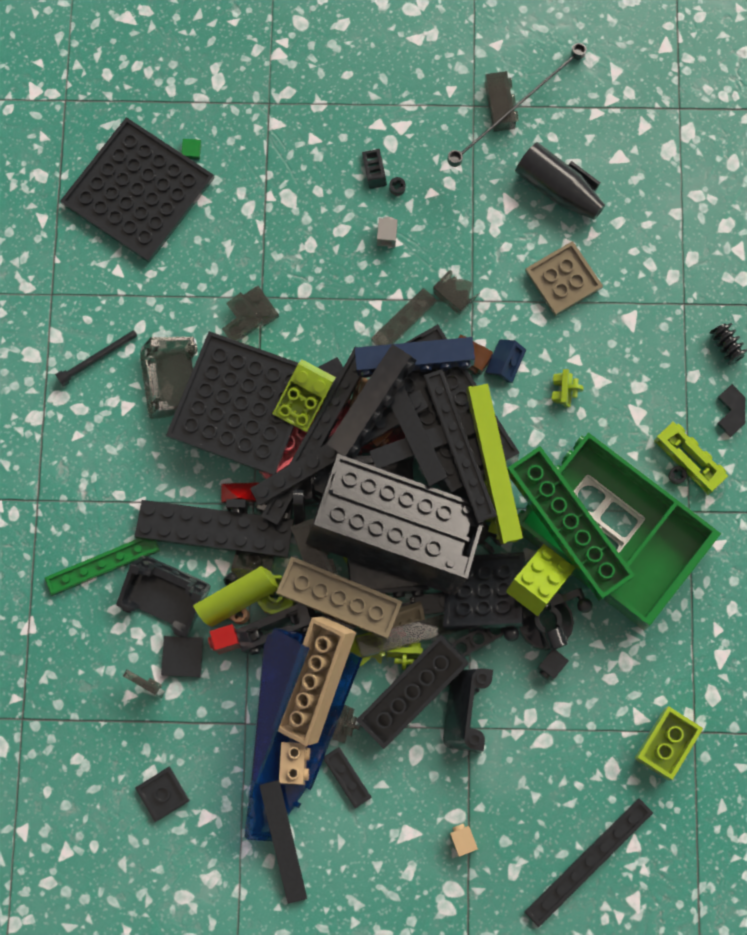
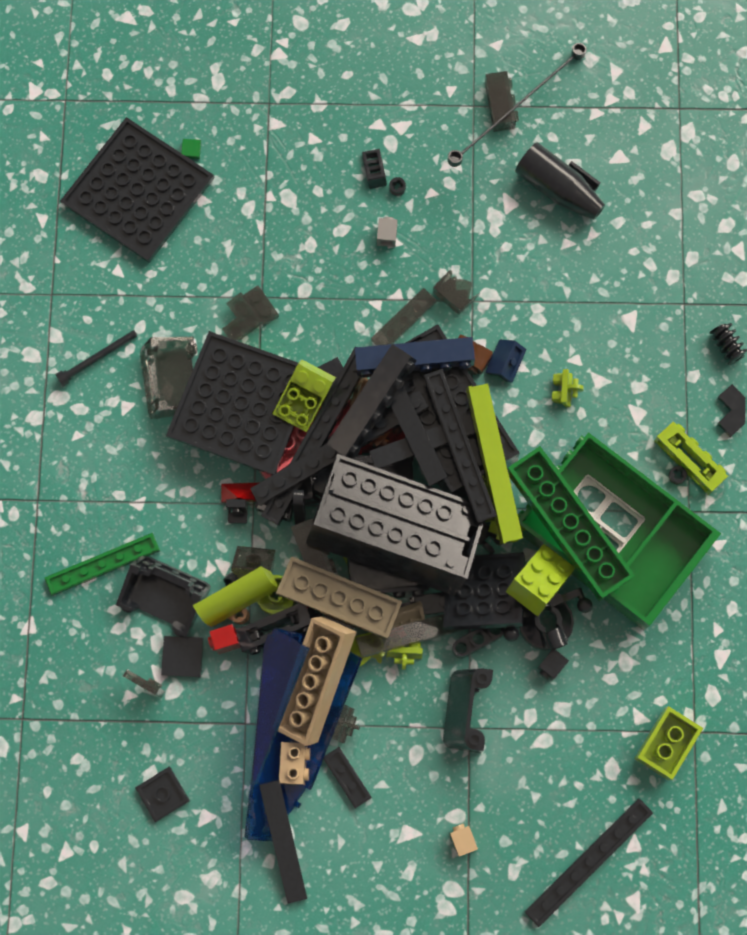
black plate [134,500,294,559] -> none
black brick [356,634,470,749] -> none
dark tan plate [525,241,603,316] -> none

